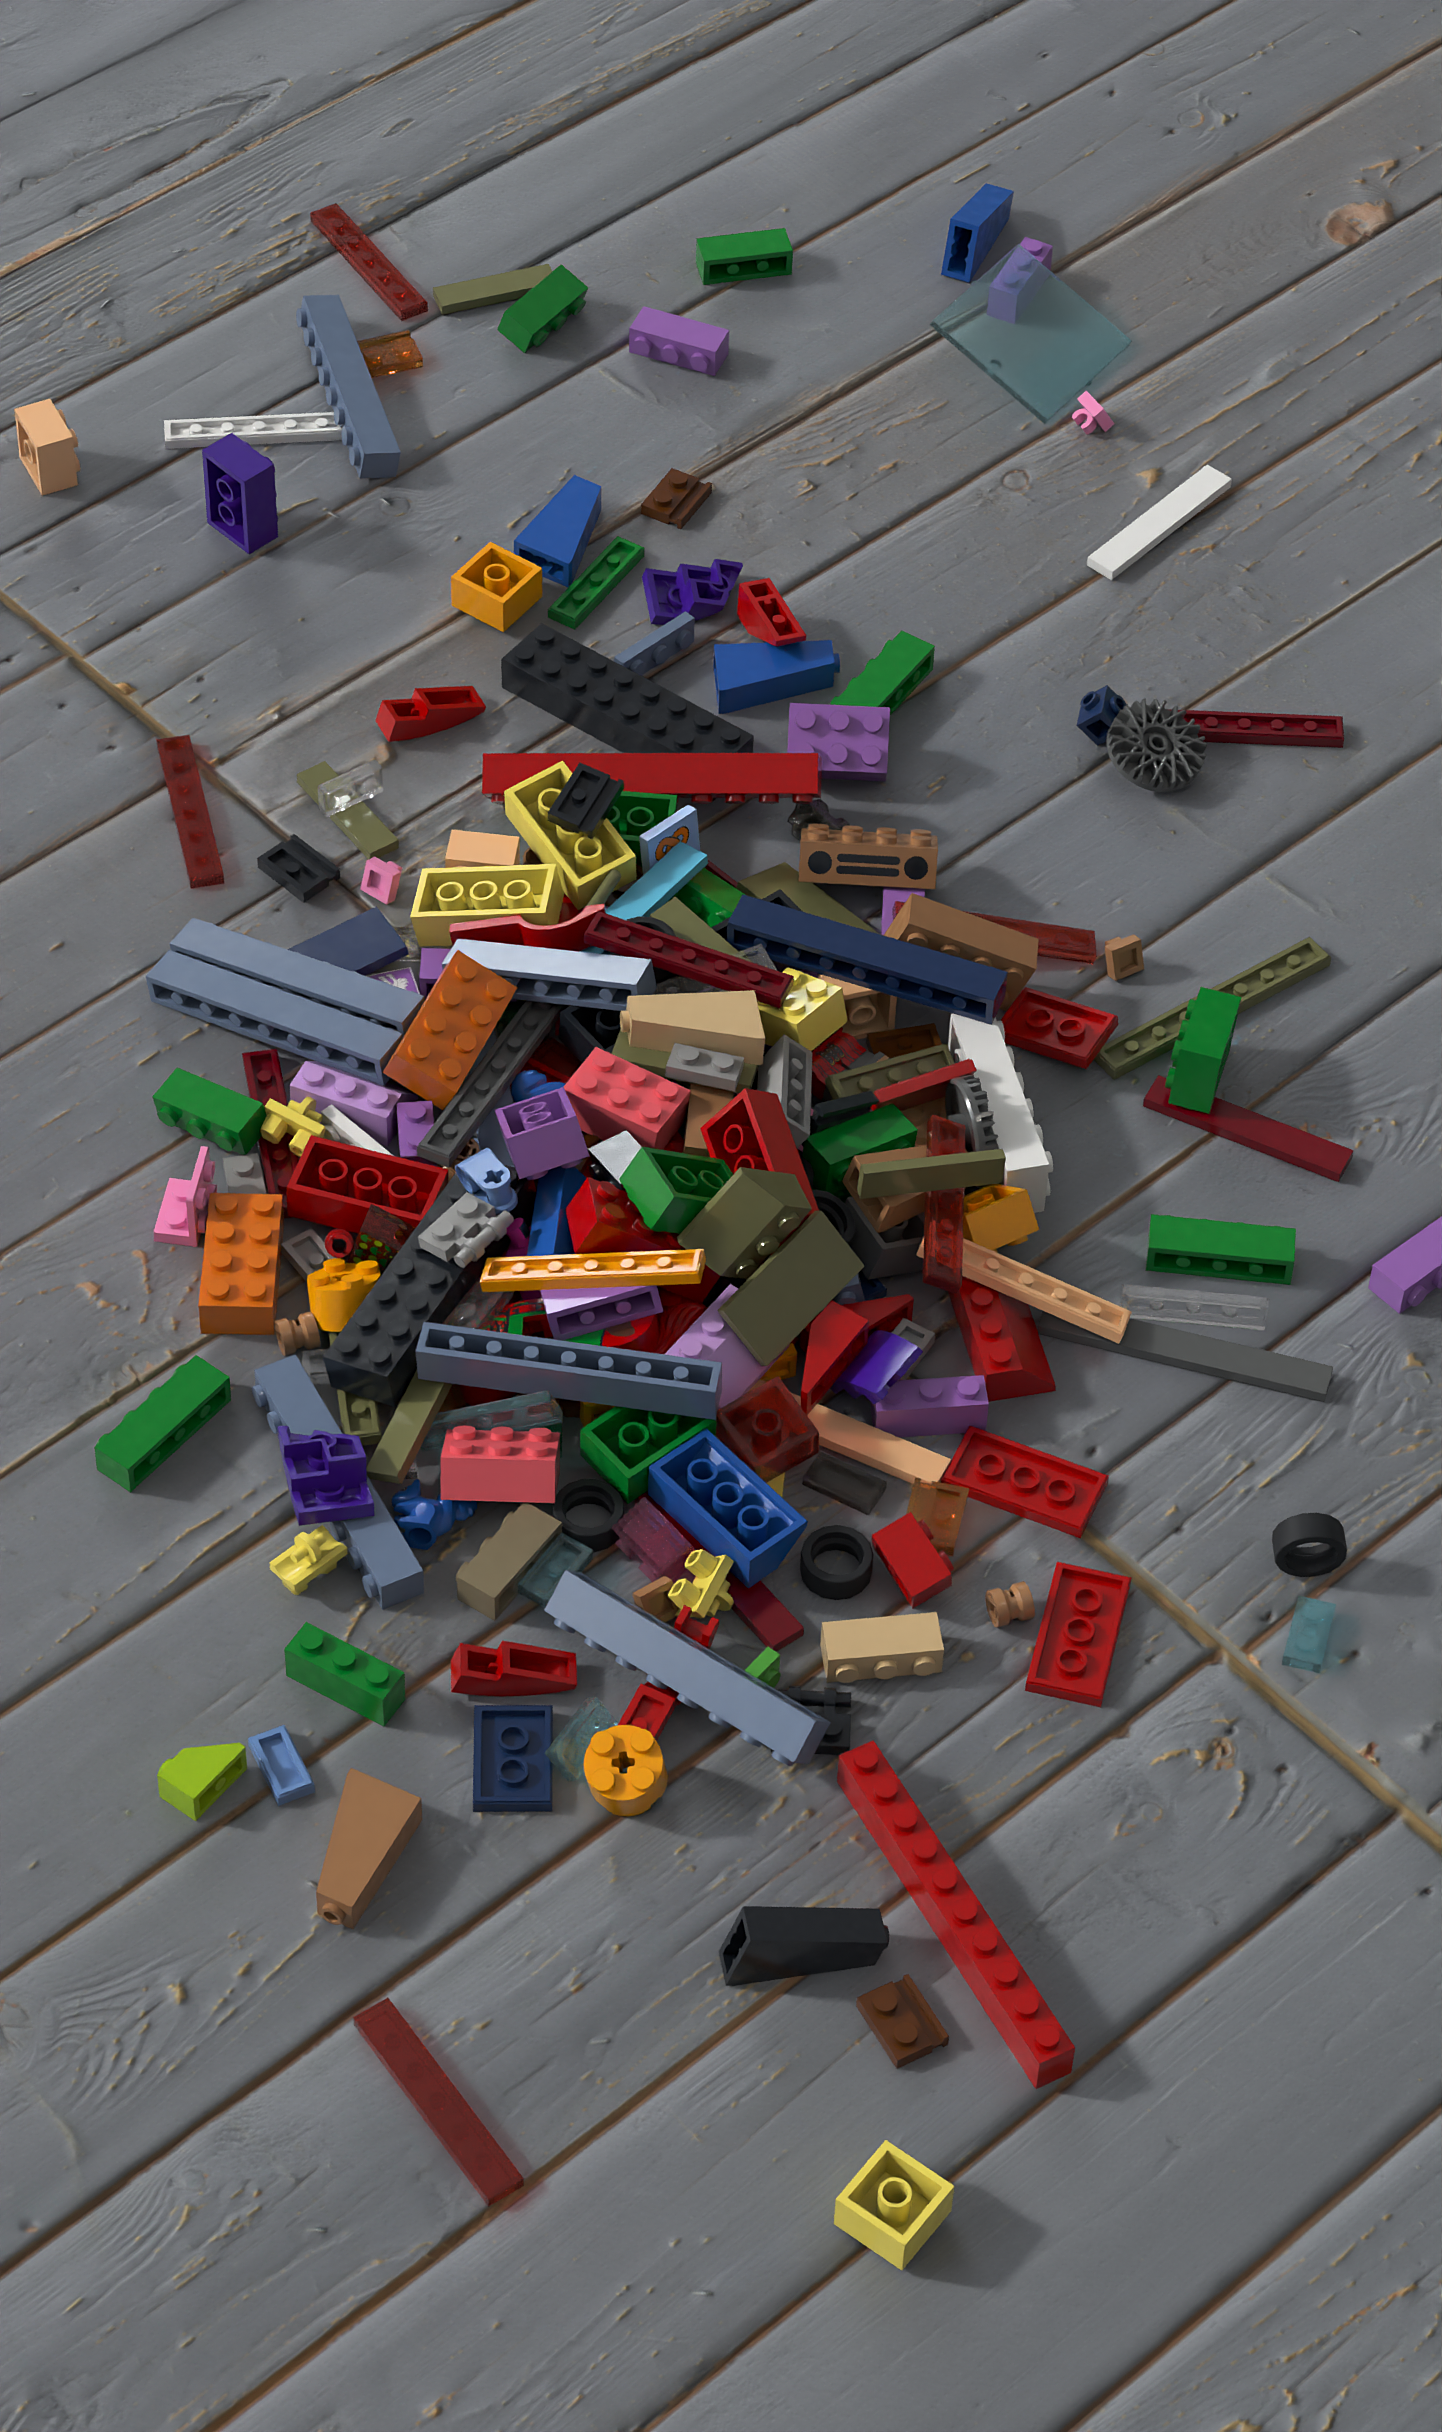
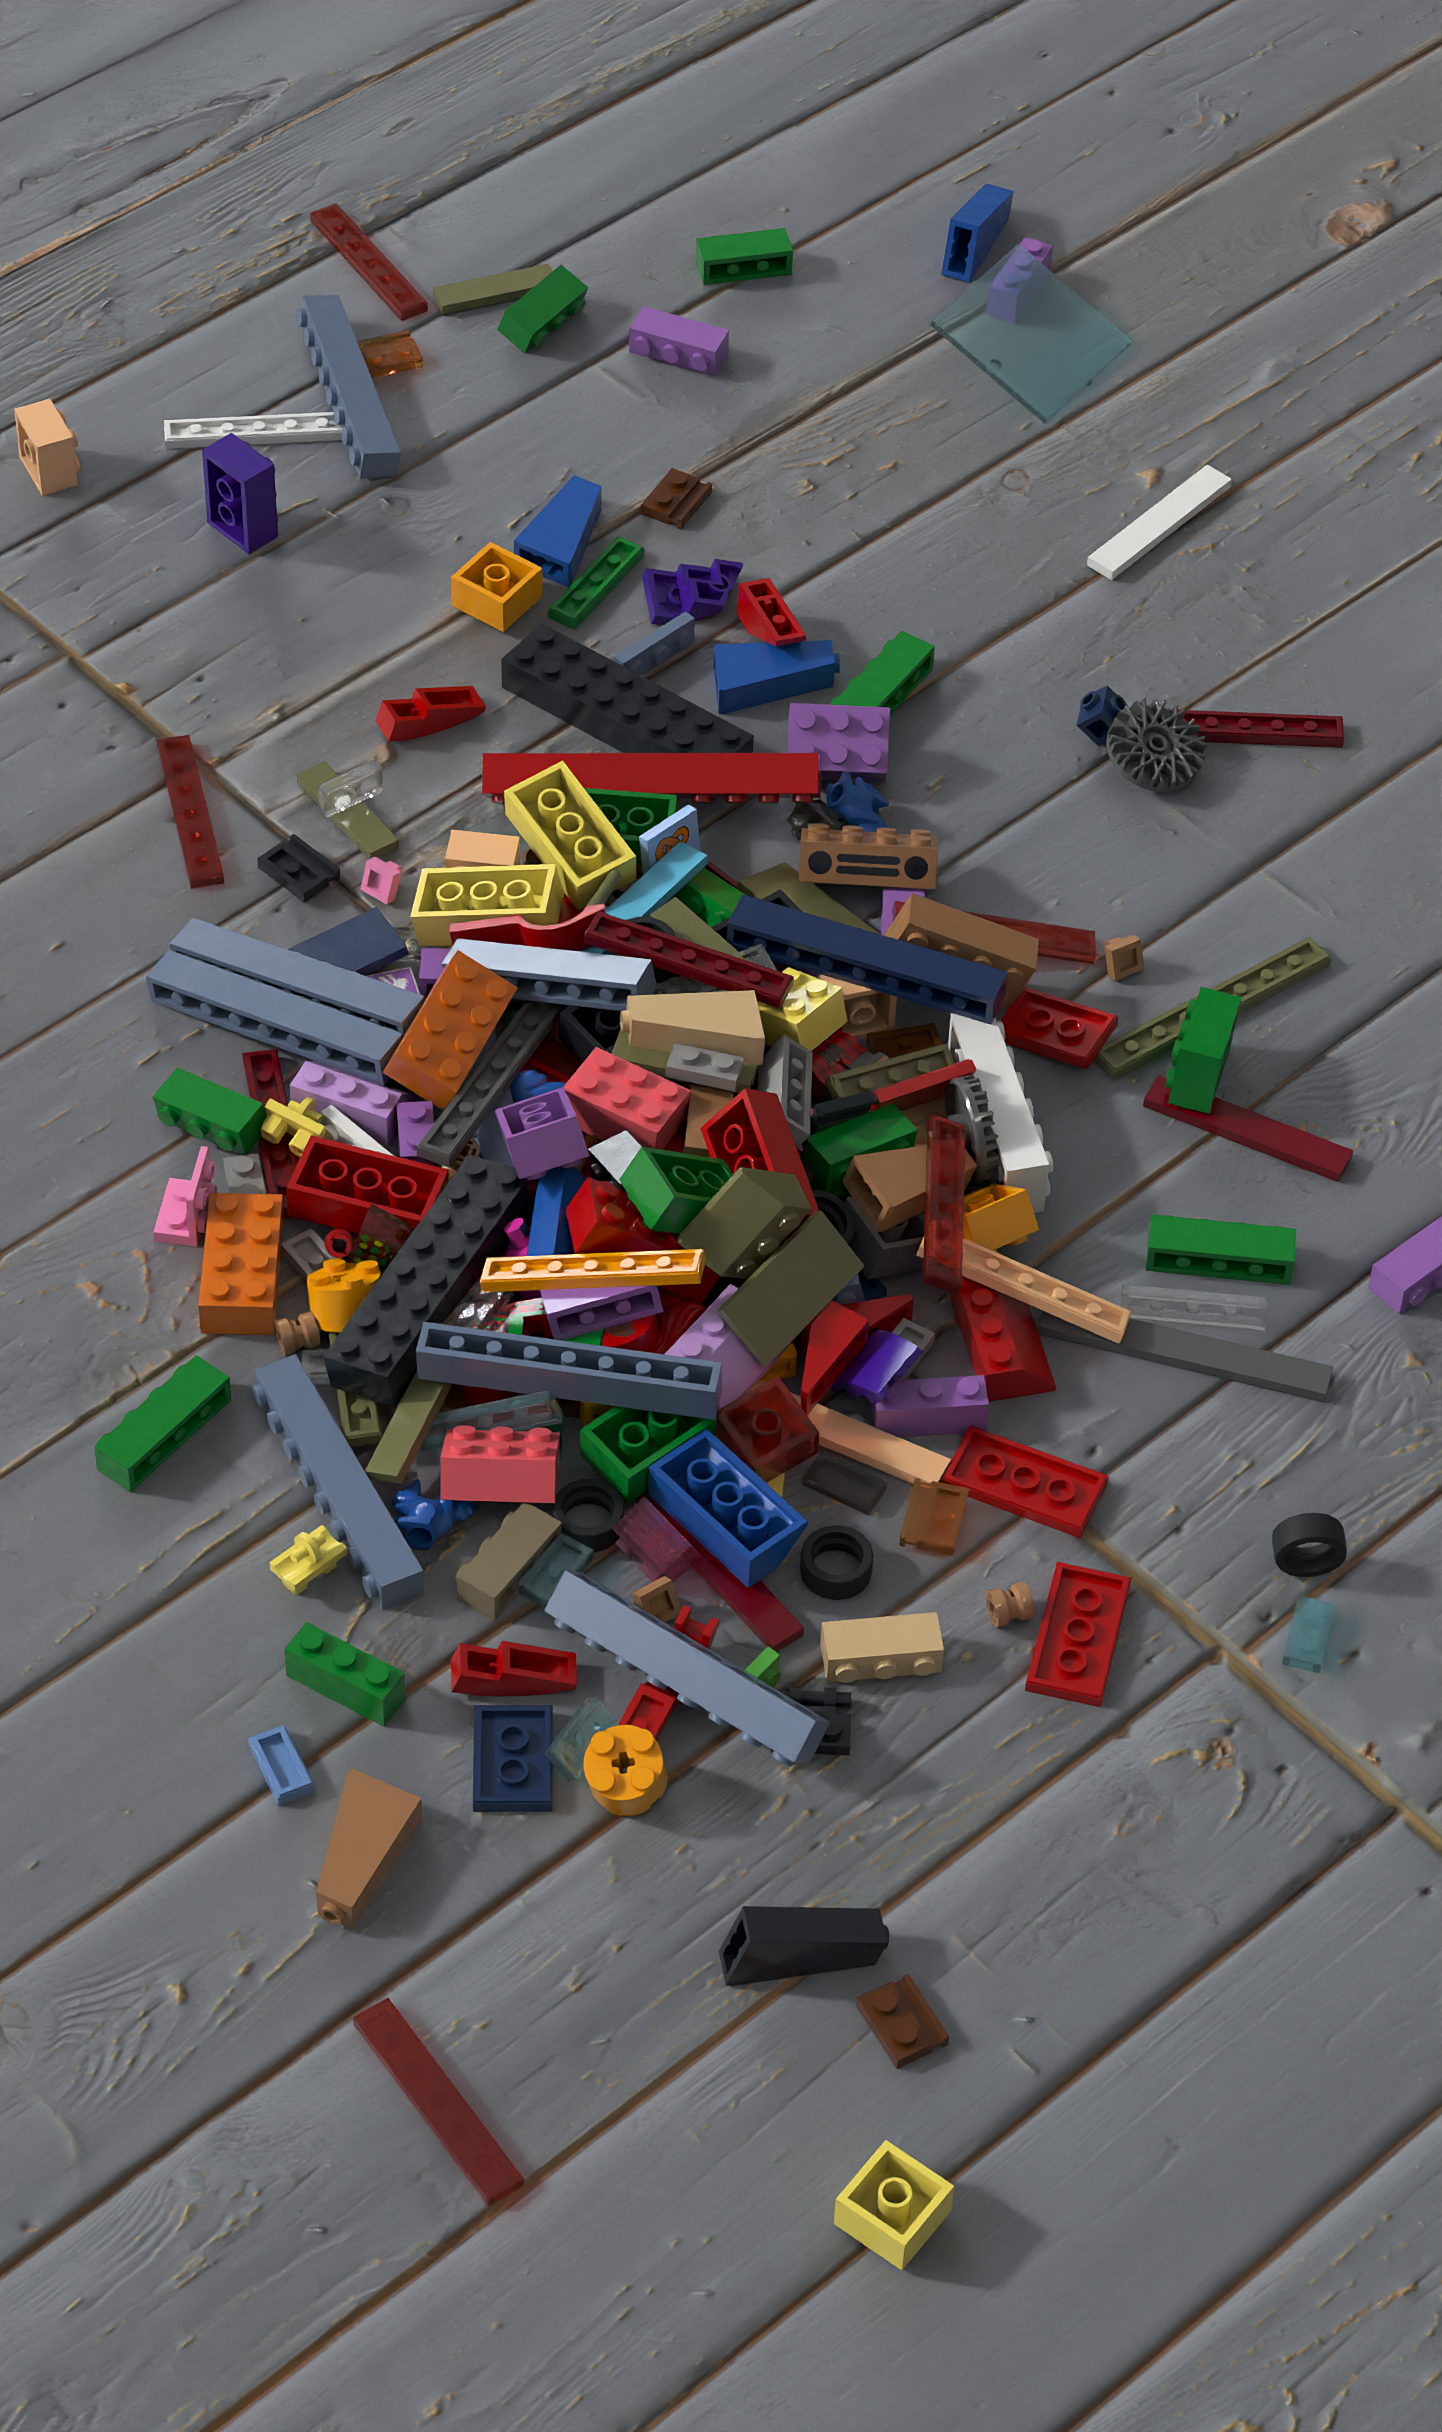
lime slope [157,1743,247,1821] -> none
dark purple slope [277,1426,375,1526] -> none
light grey plate [418,1192,514,1268] -> none
medium blue piece [455,1148,518,1215] -> none
black plate [548,762,624,840] -> none
light yellow hips [668,1549,734,1619] -> none
red brick [837,1740,1075,2089] -> none
olive tile [857,1149,1006,1199] -> none
red brick [872,1512,954,1609] -> none
bright pink tile [1072,390,1114,435] -> none
none -> blue animal [826,771,889,832]

